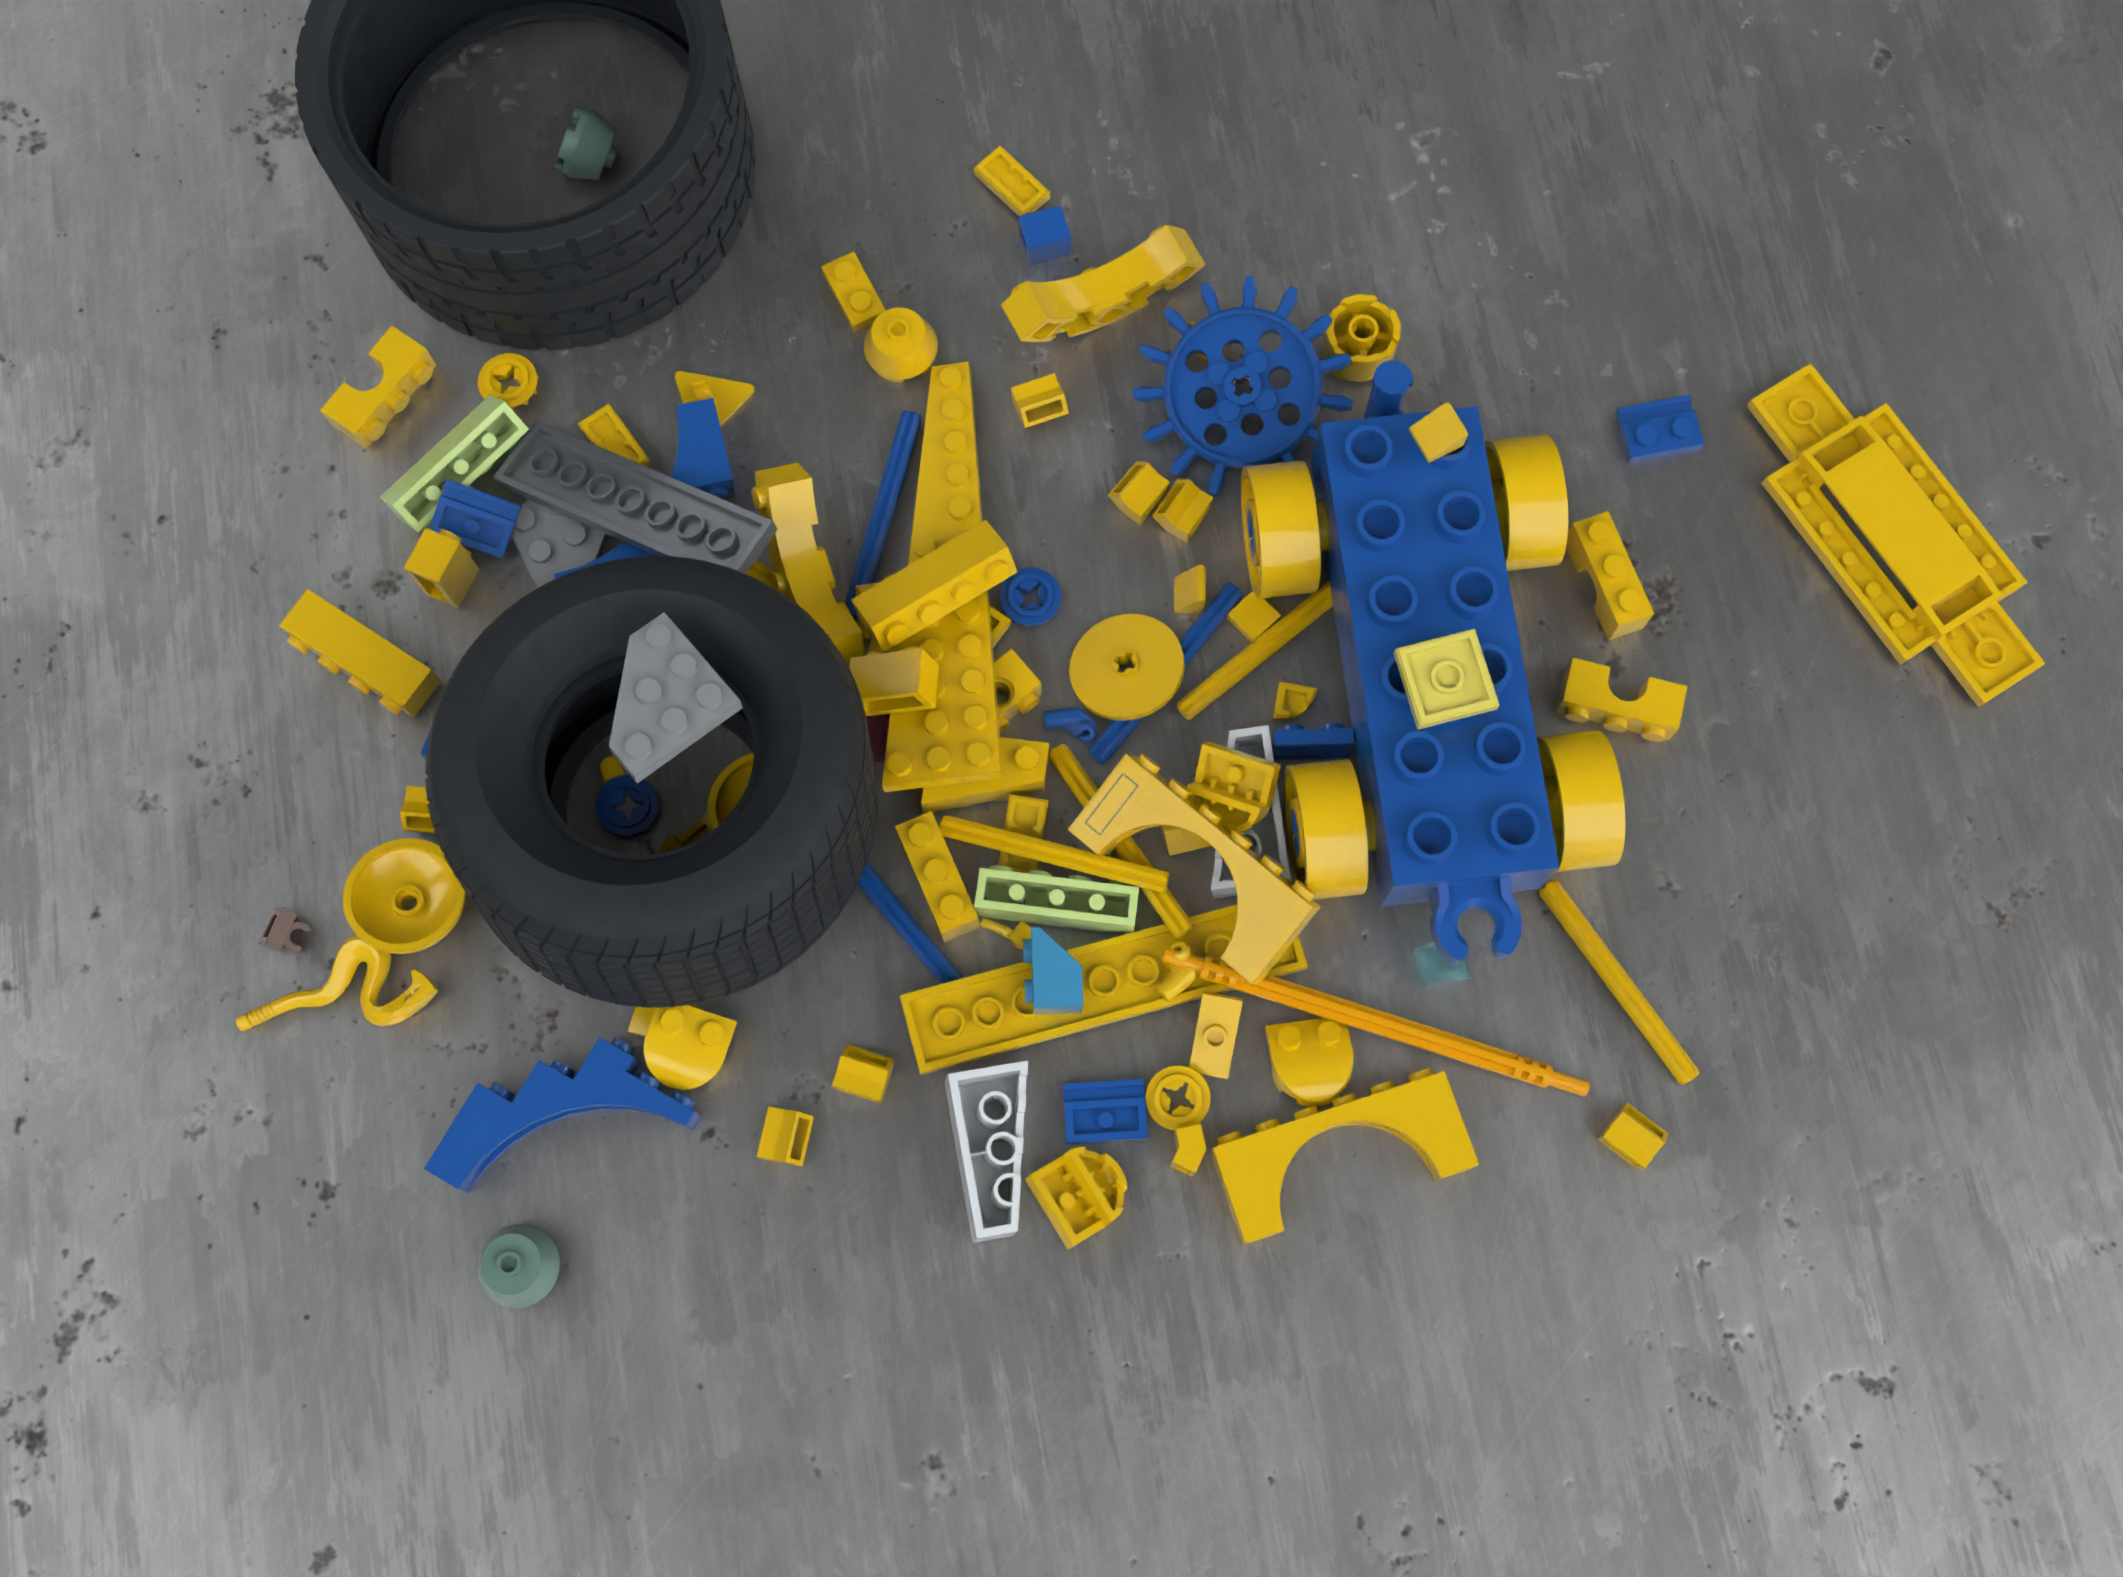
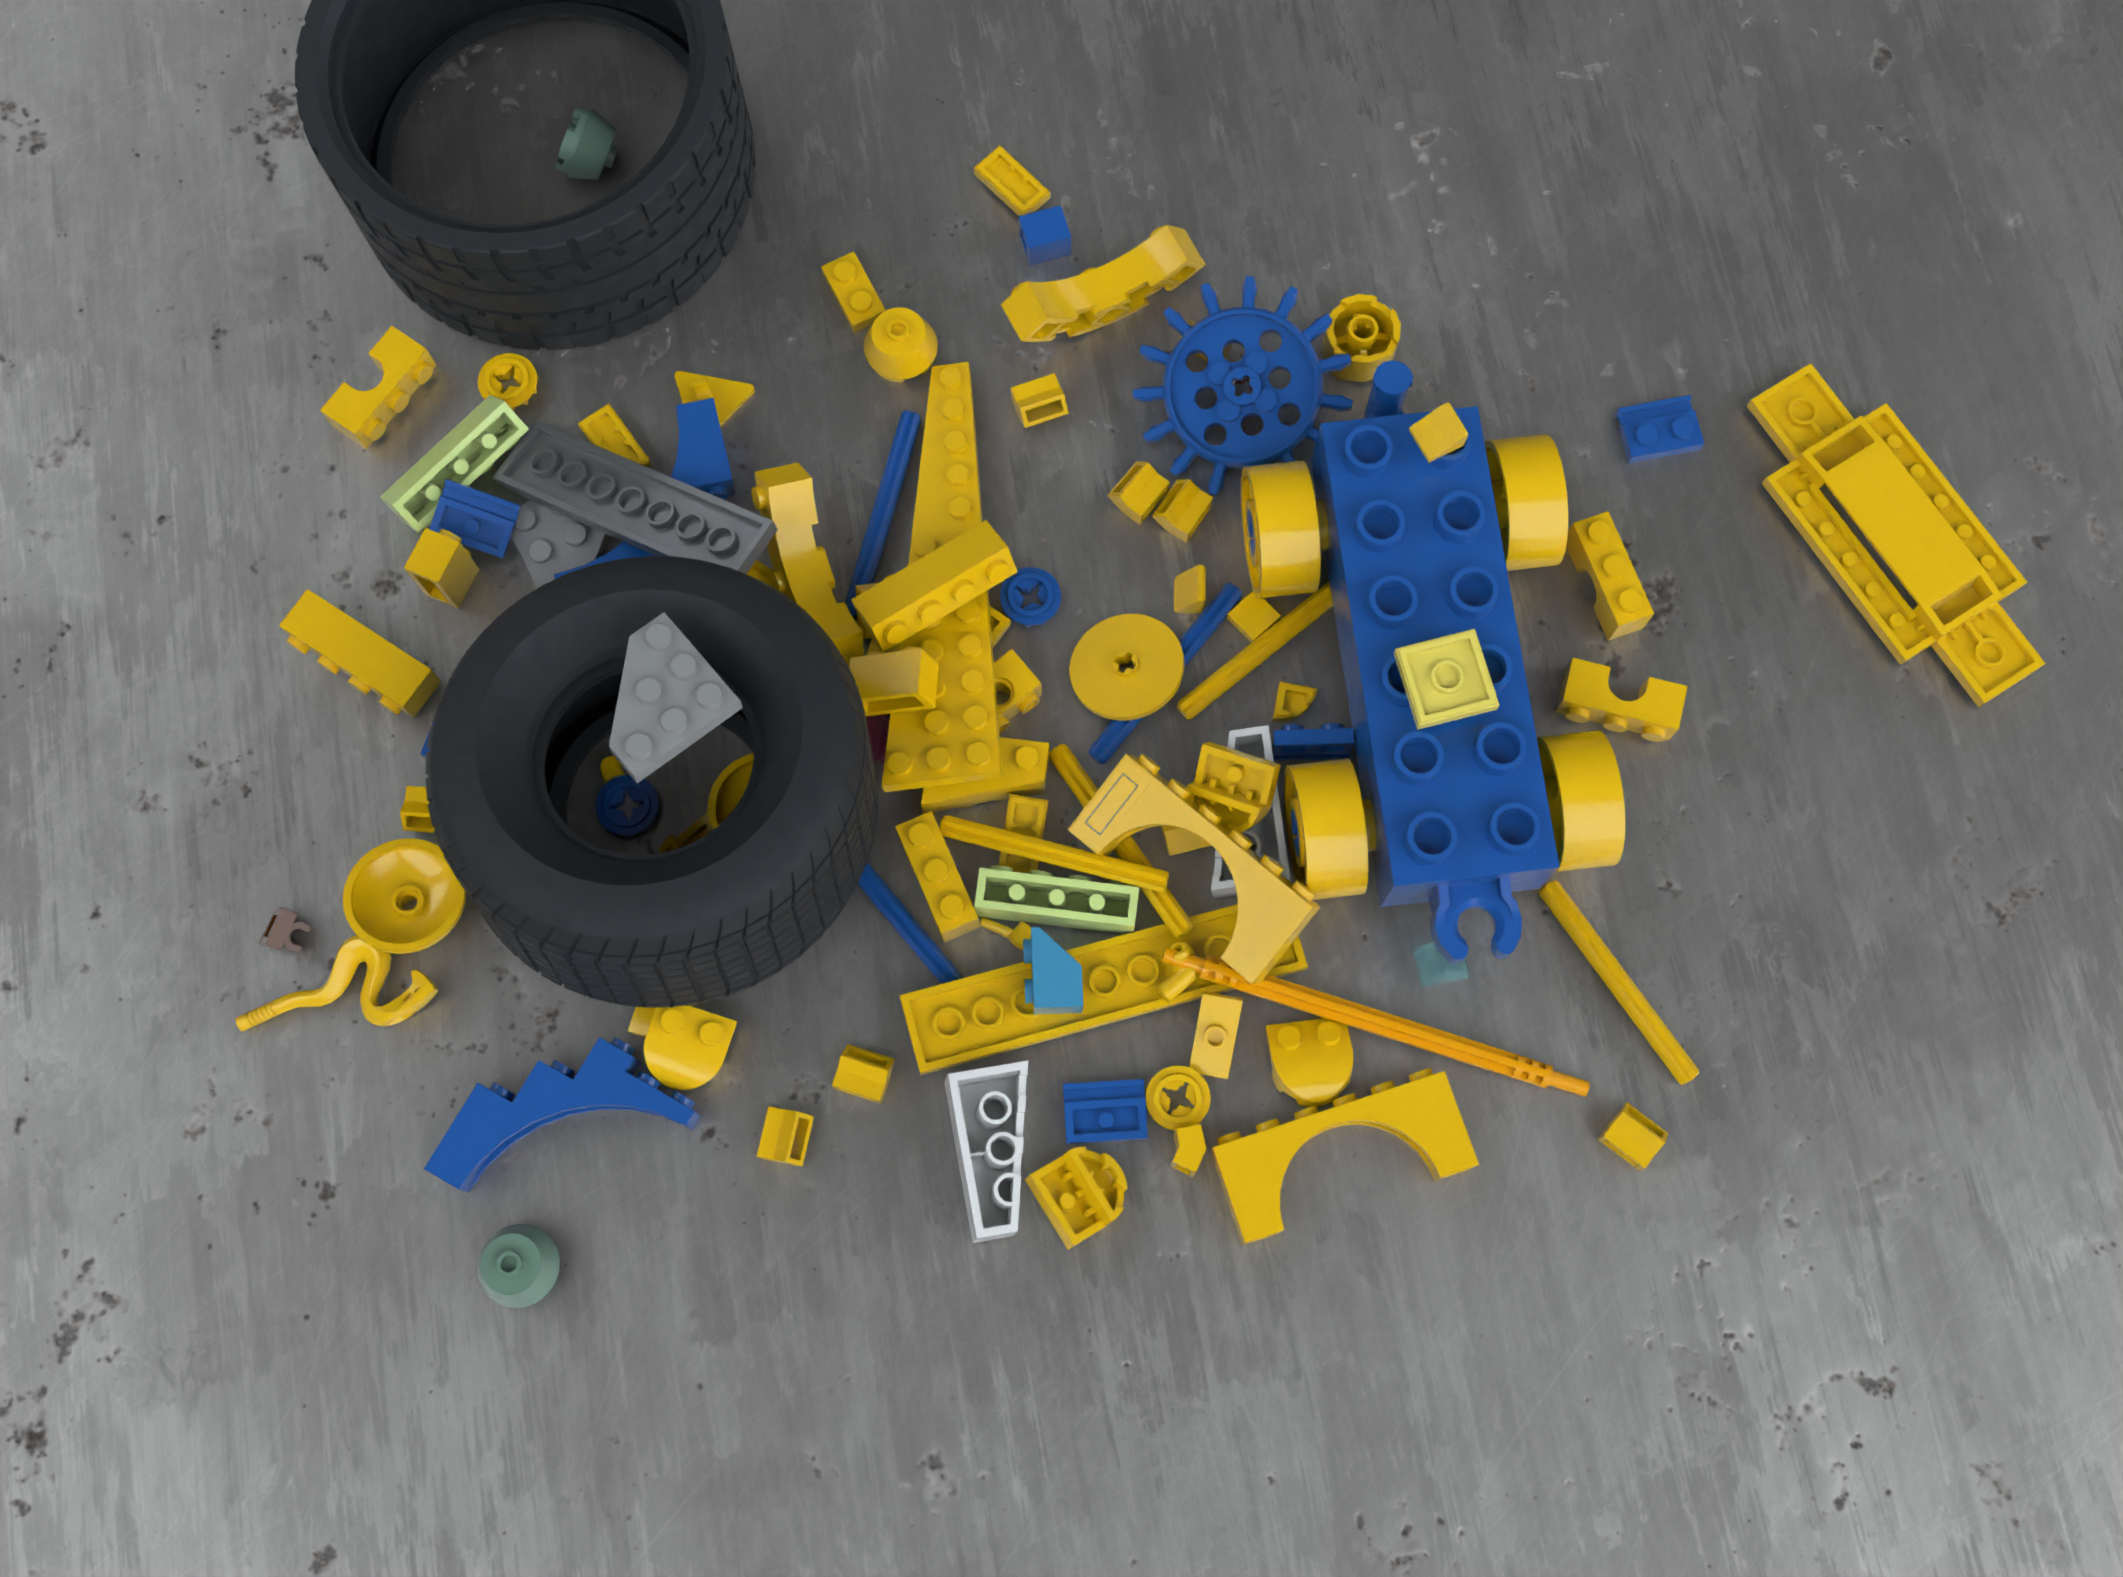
blue arm [1043,707,1098,743] -> none

